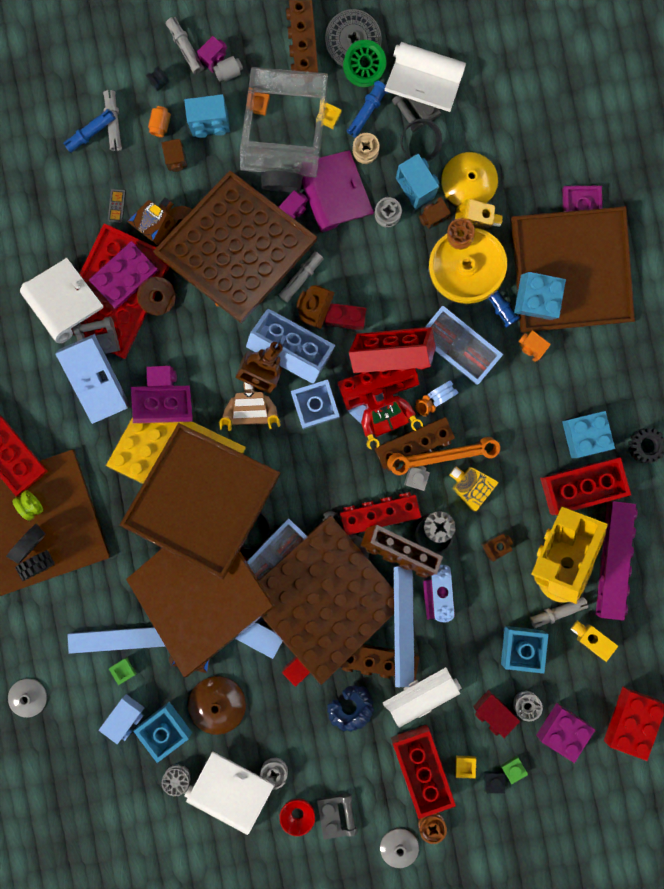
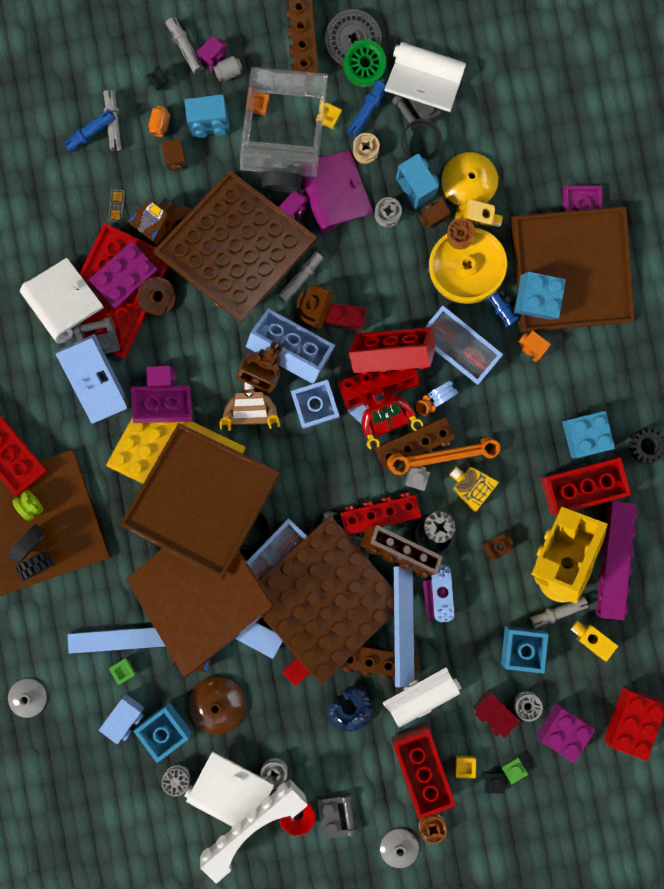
none -> white arch [200,780,308,883]

